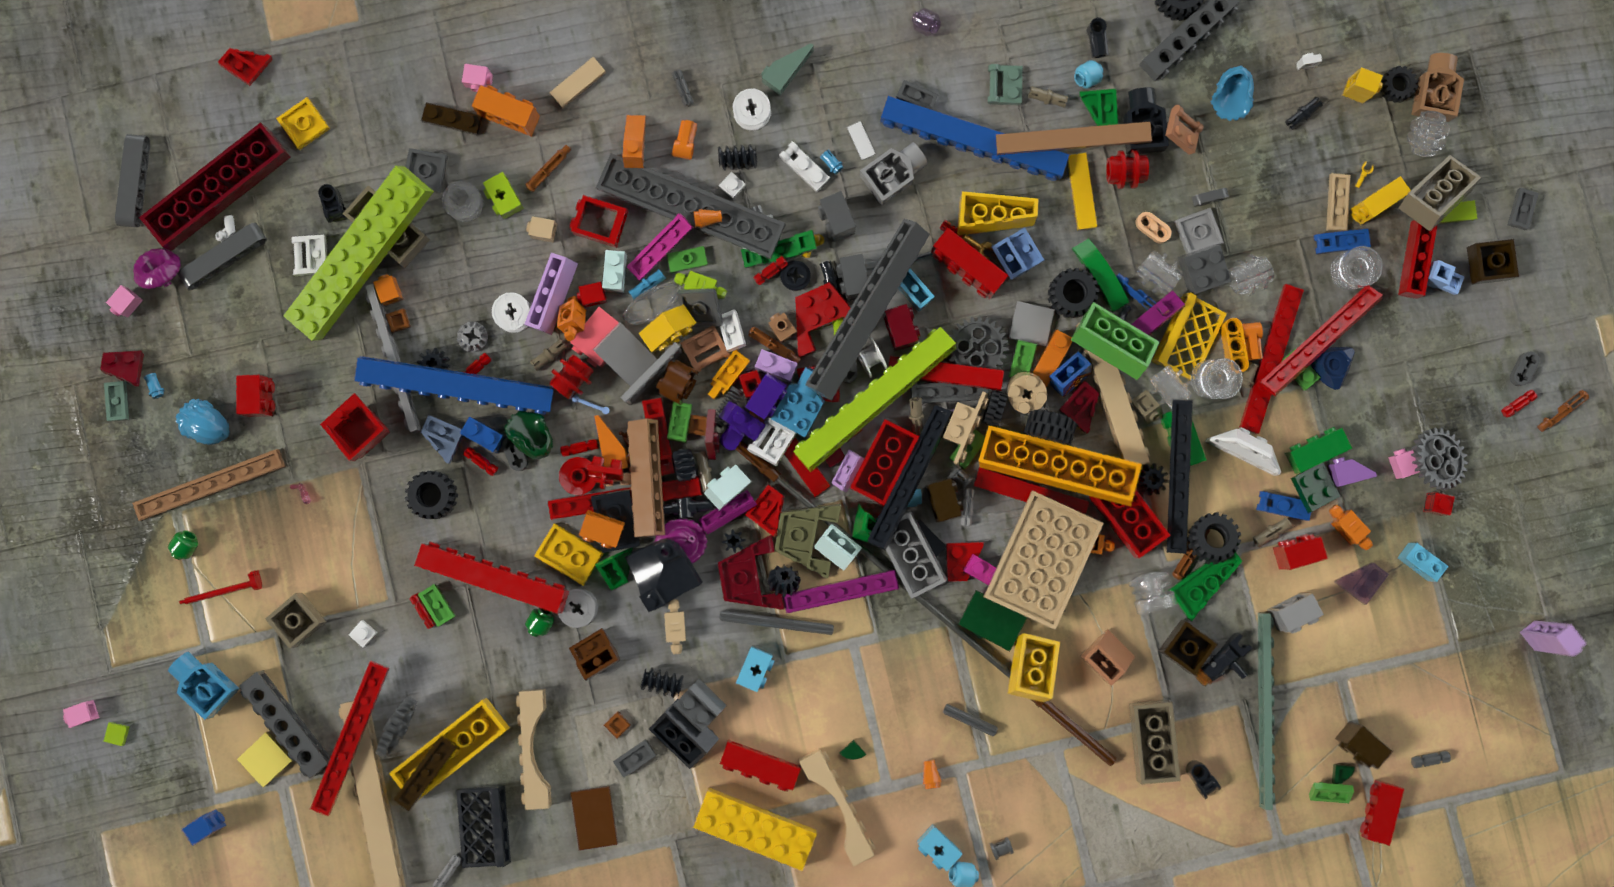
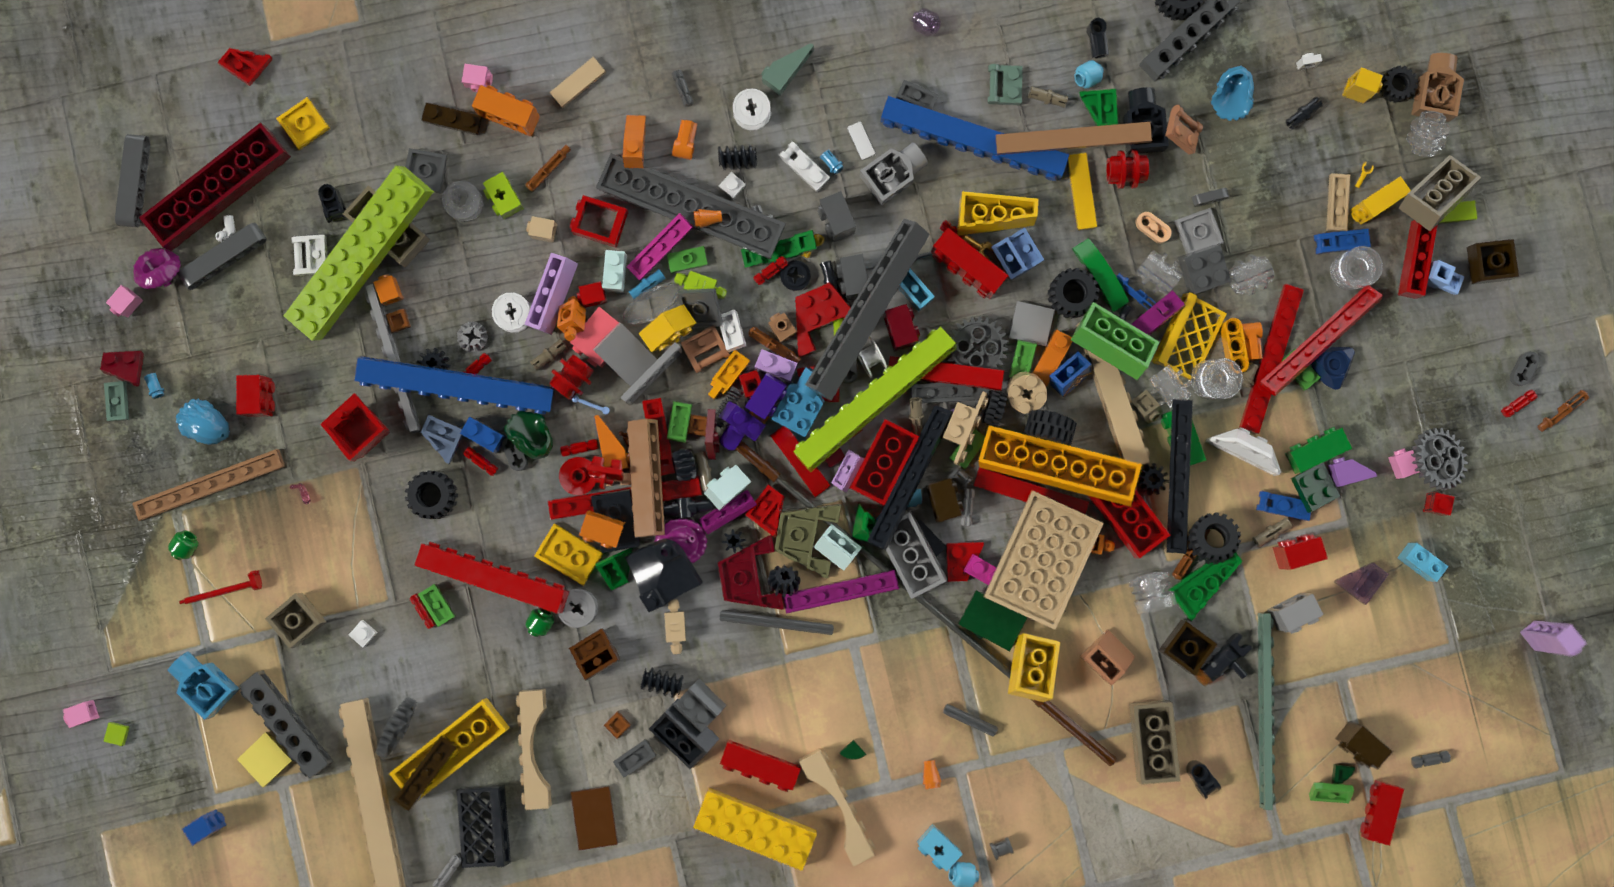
red plate [310,661,390,816] -> none
reddish brown brick [656,360,699,405] -> none
medium azure brick [736,646,774,692] -> none
white plate [747,417,796,466] -> none
dark red wing [1059,381,1099,434] -> none
orange piece [1329,505,1373,550] -> none
dark grey plate [1508,188,1539,231] -> none

